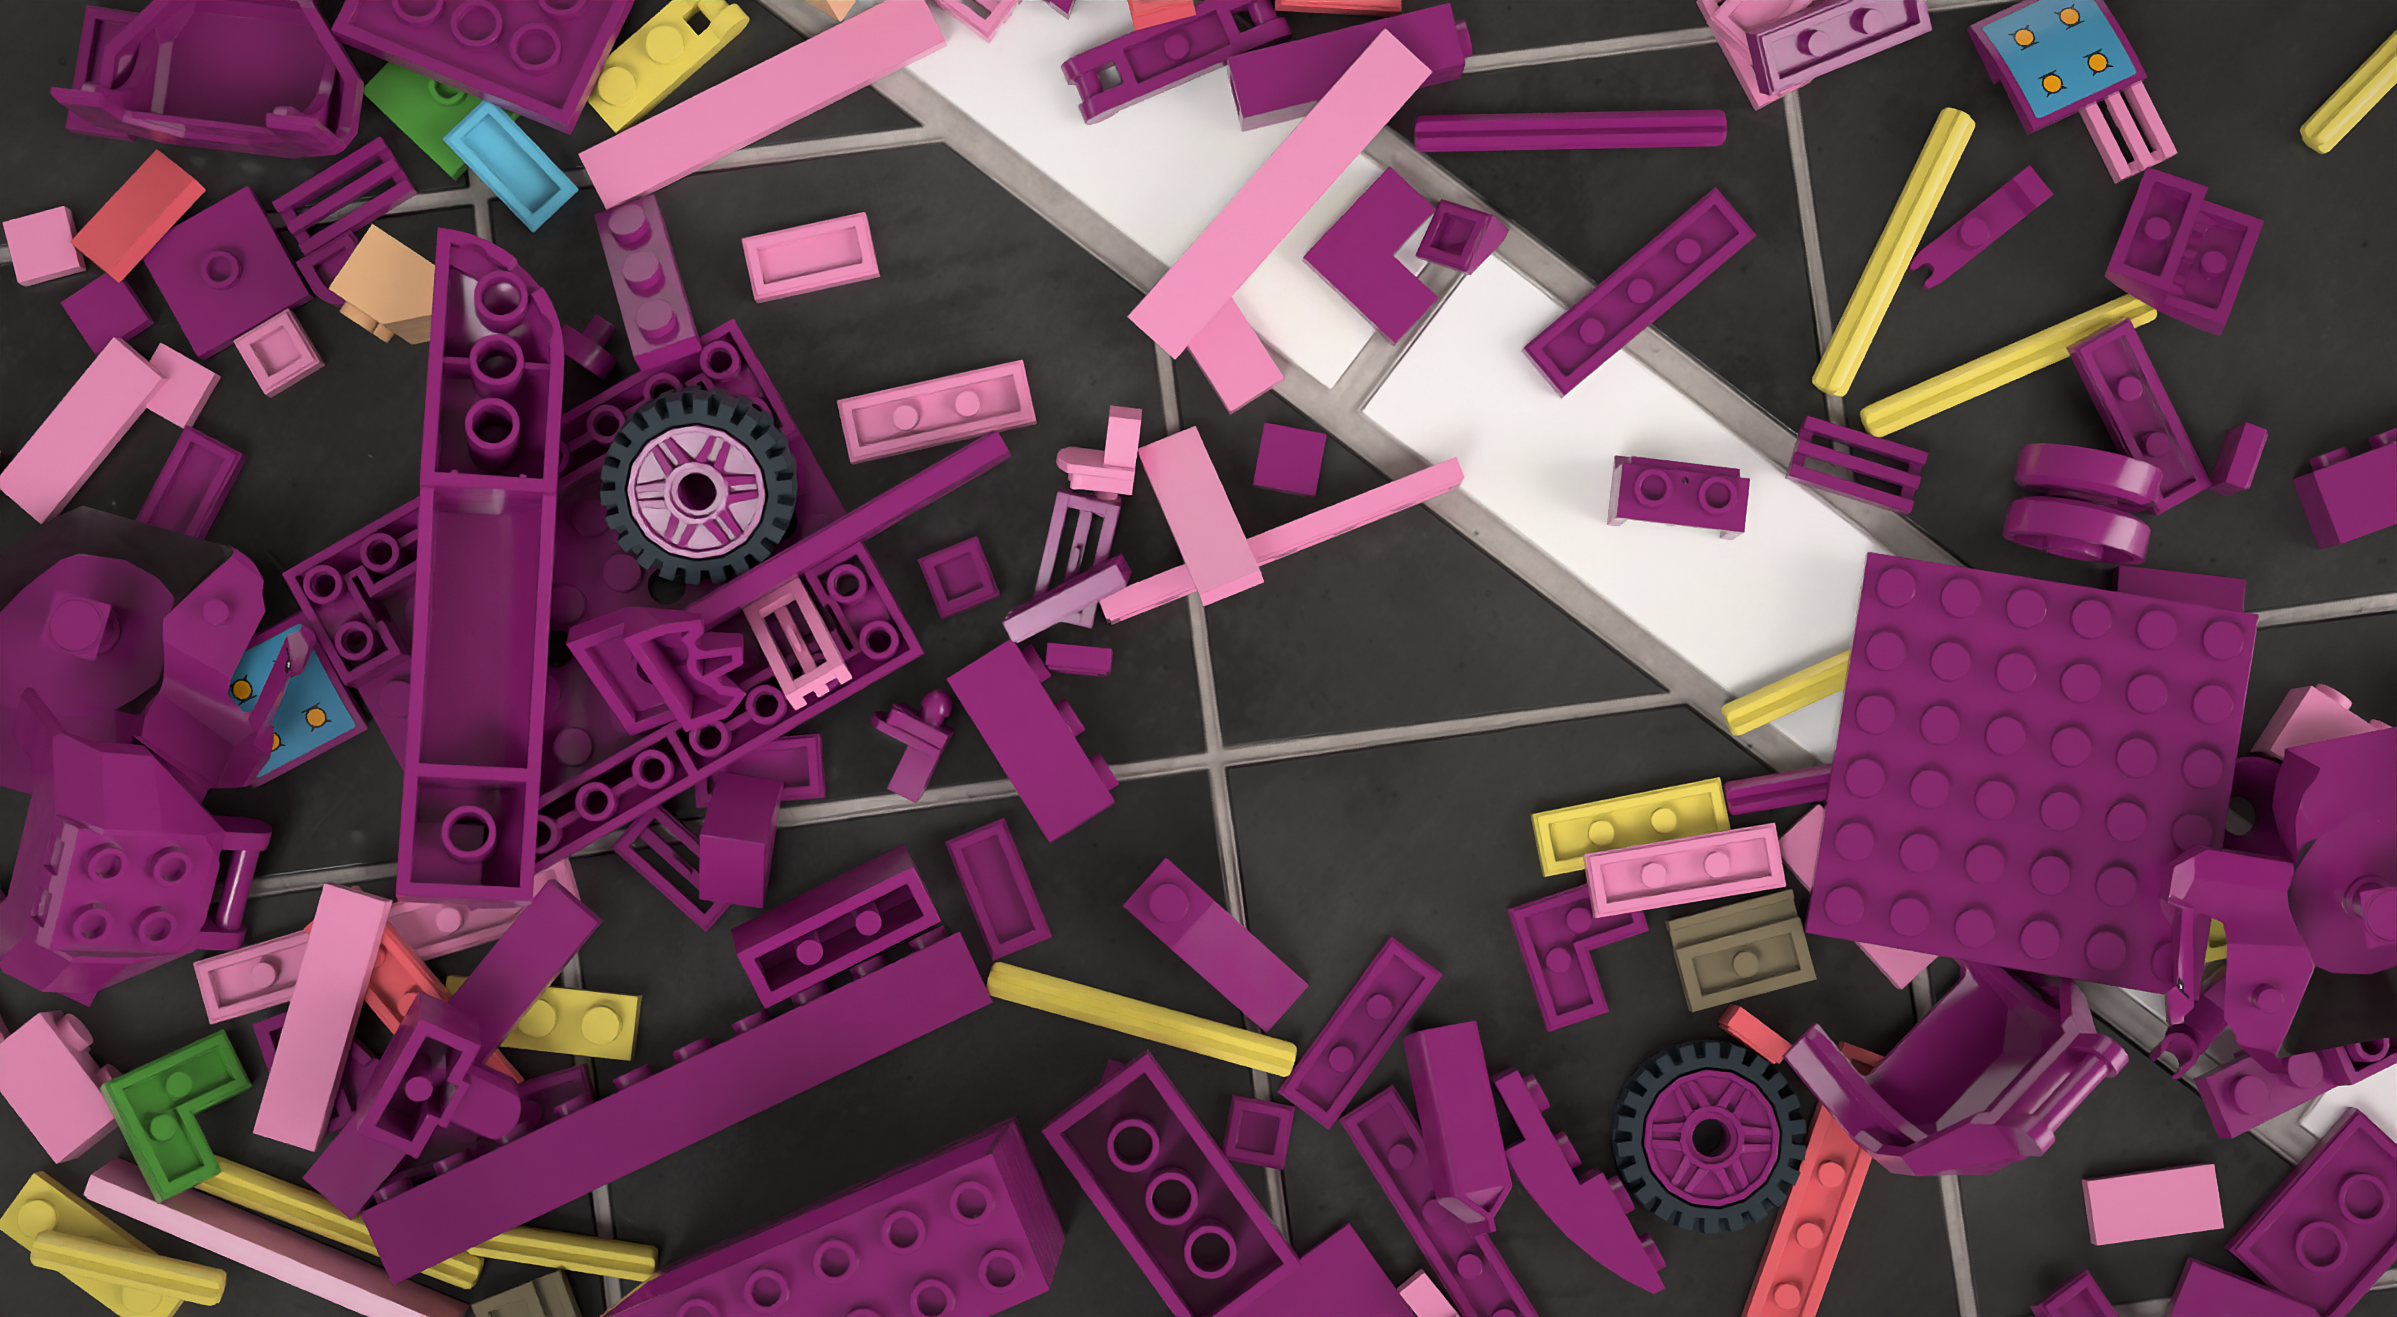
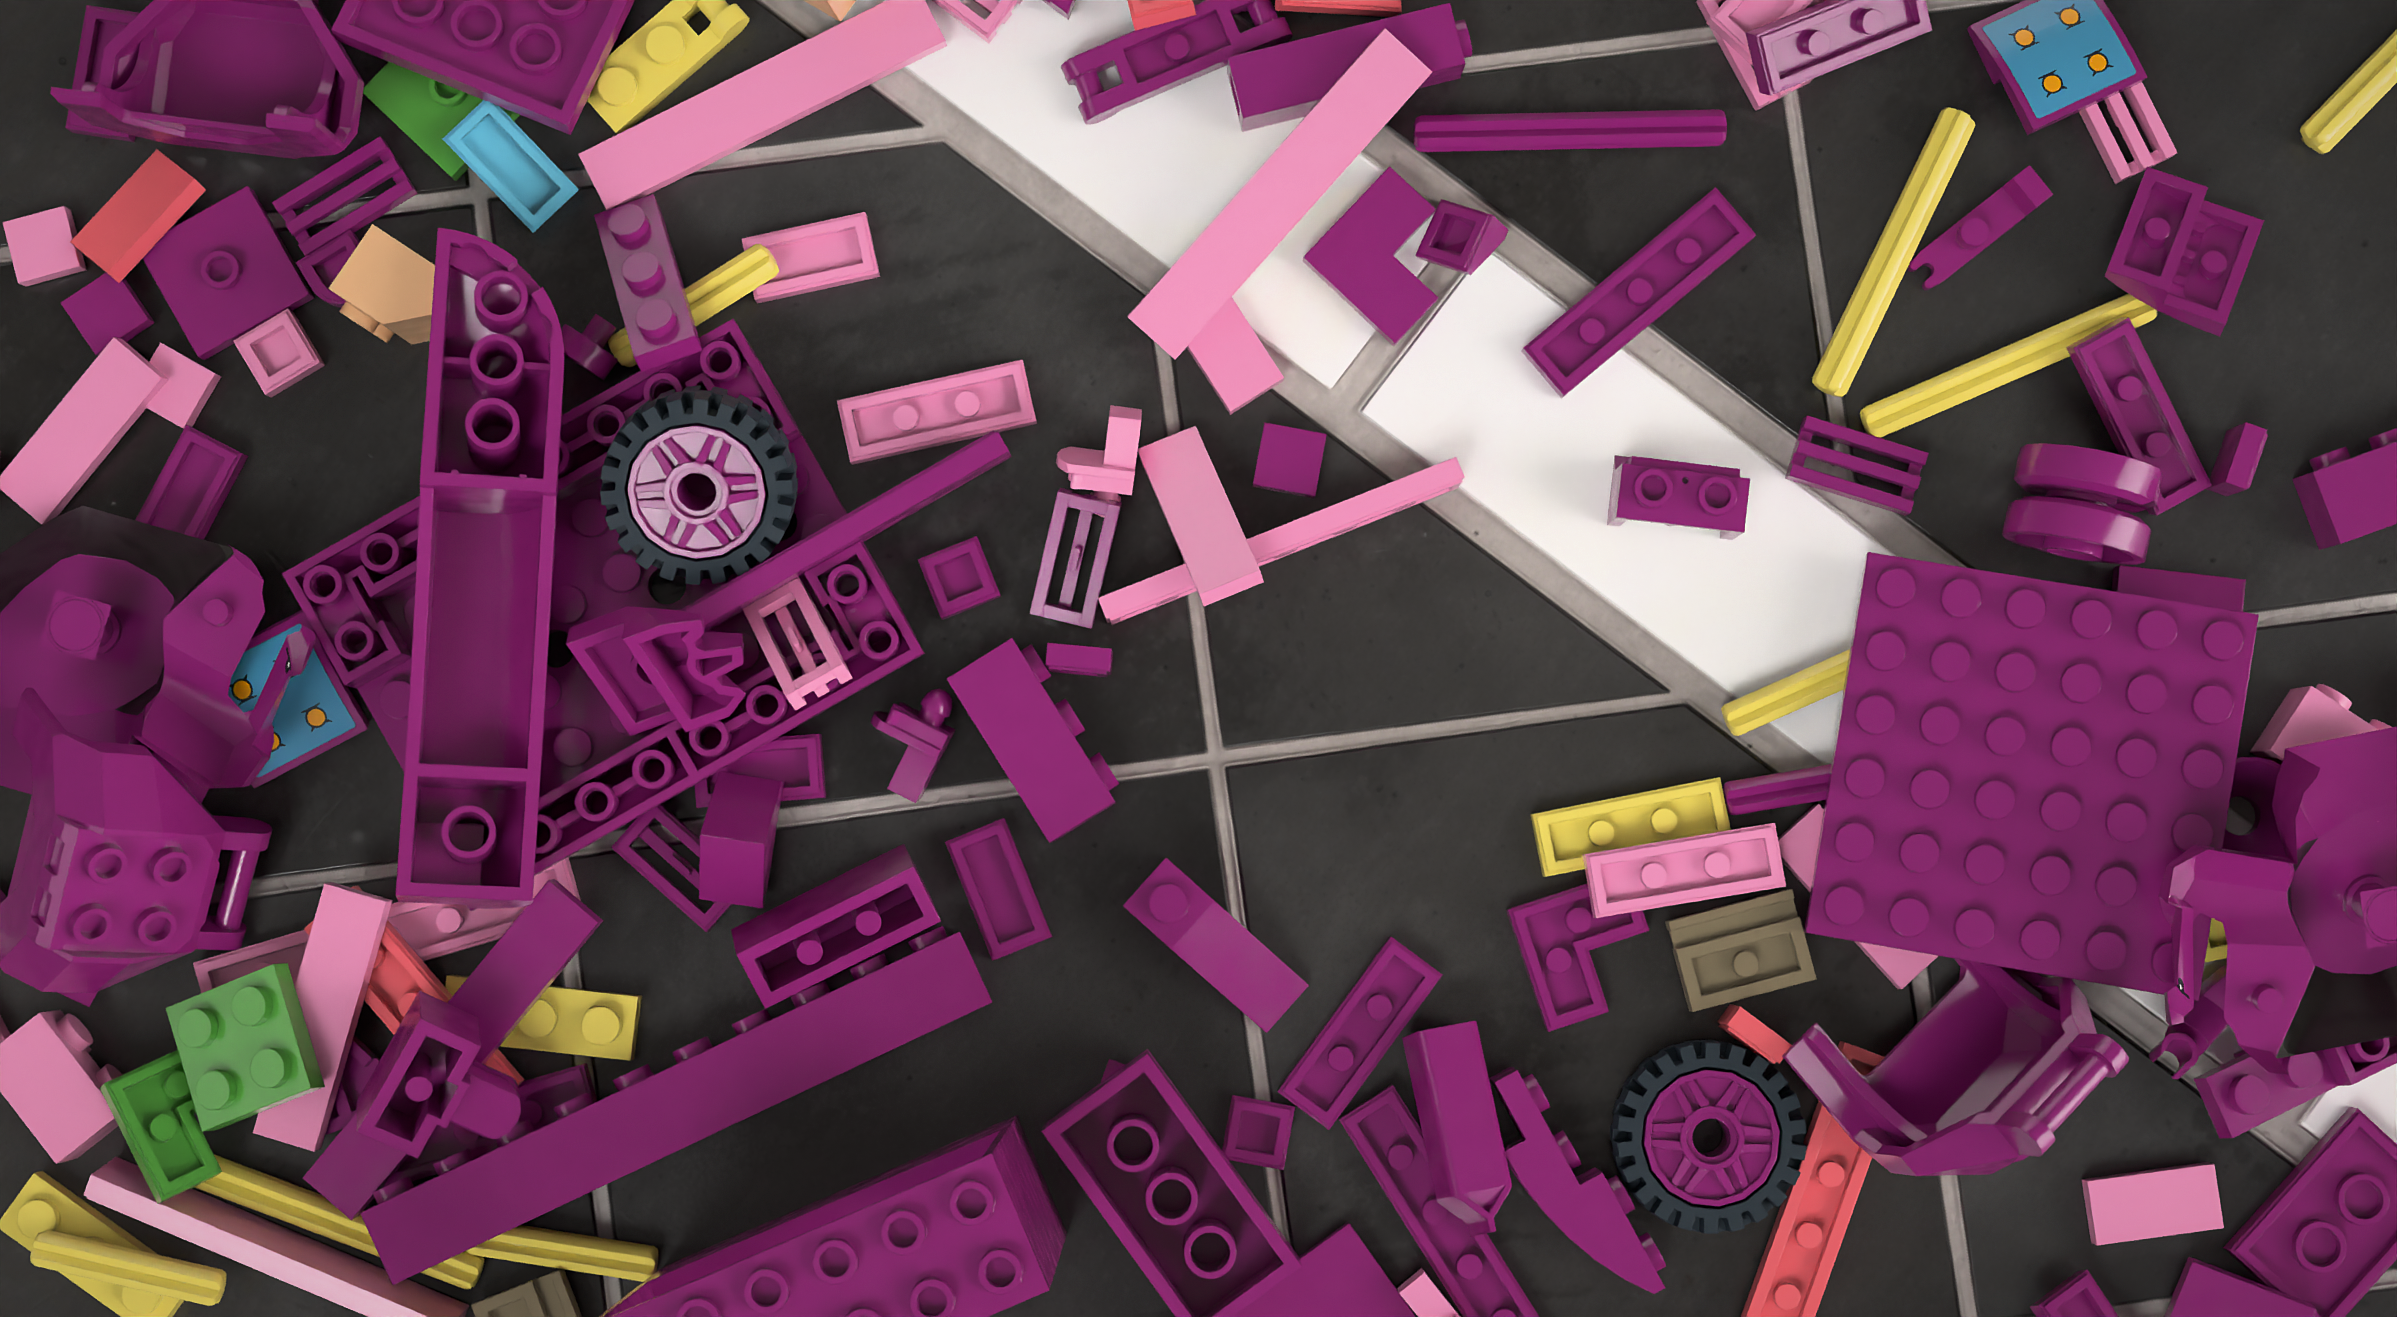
light yellow axle [986,962,1297,1077] -> none
tile [1002,553,1132,643] -> none
none -> bright green plate [166,963,325,1132]
none -> light yellow axle [608,244,779,367]

